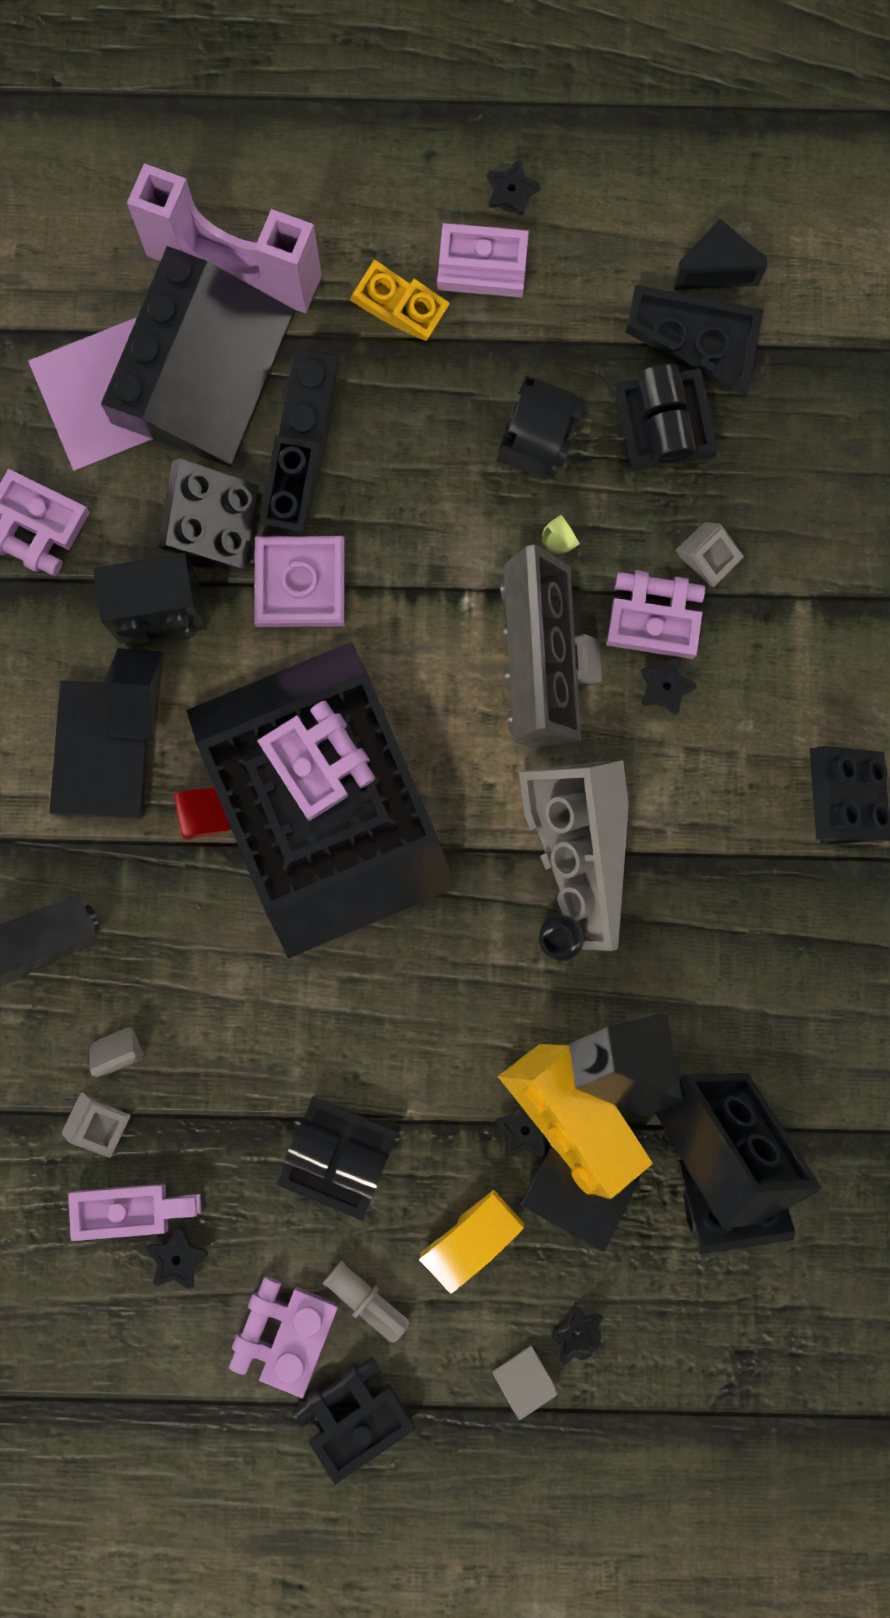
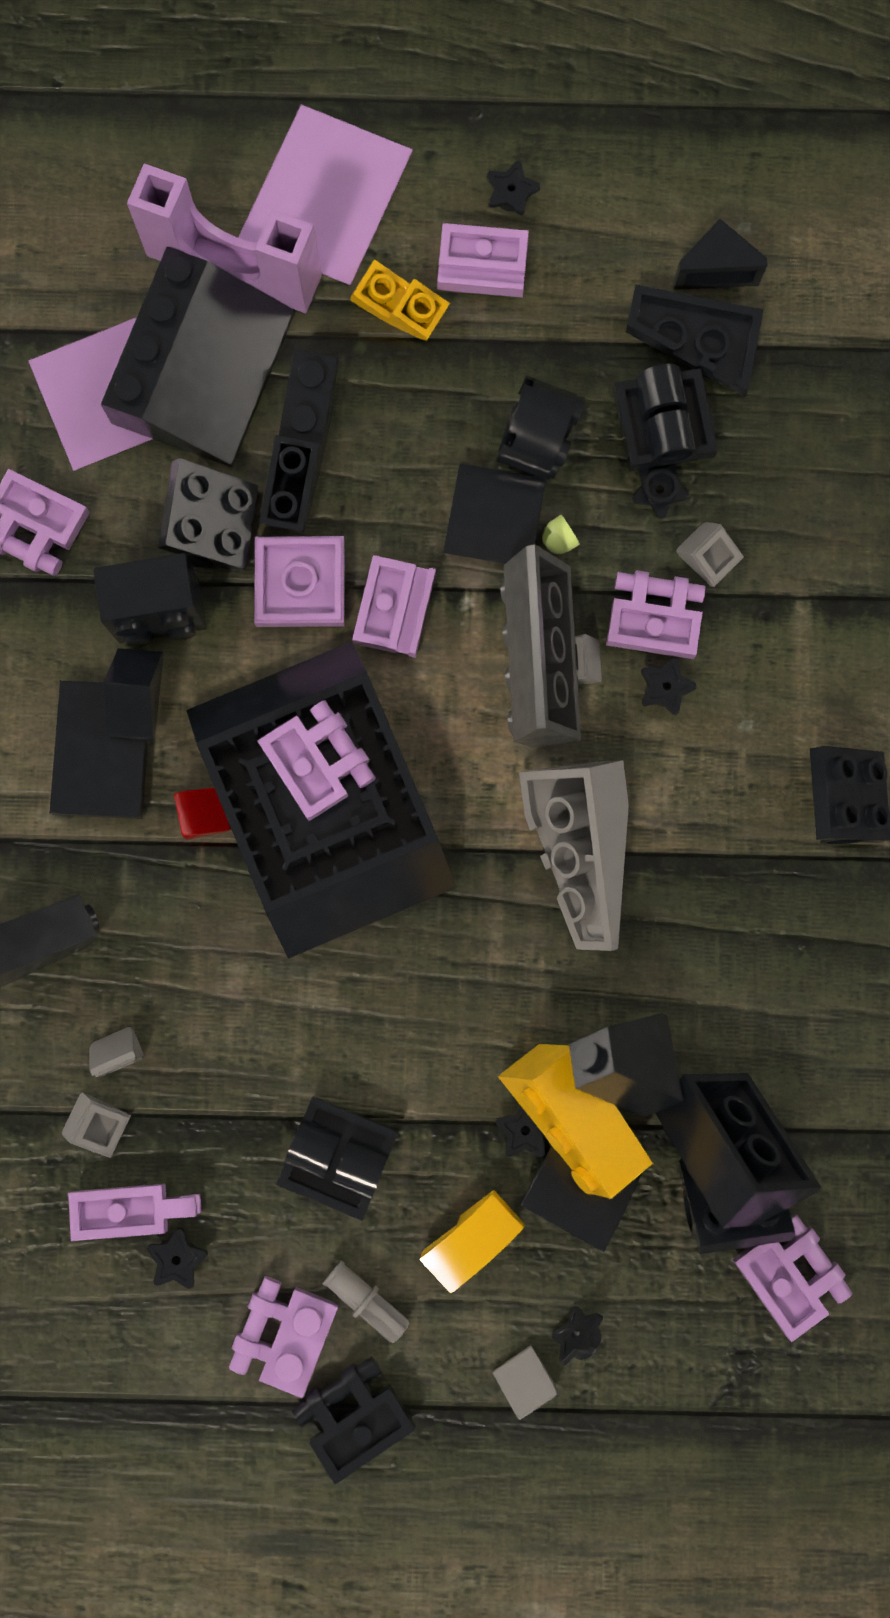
black plate [539,915,584,961] -> none
none -> lavender sticker [238,105,413,285]
none -> lavender plate [352,555,436,658]
none -> black slope [443,463,546,564]
none -> black plate [632,464,689,519]
none -> lavender plate [732,1213,853,1342]

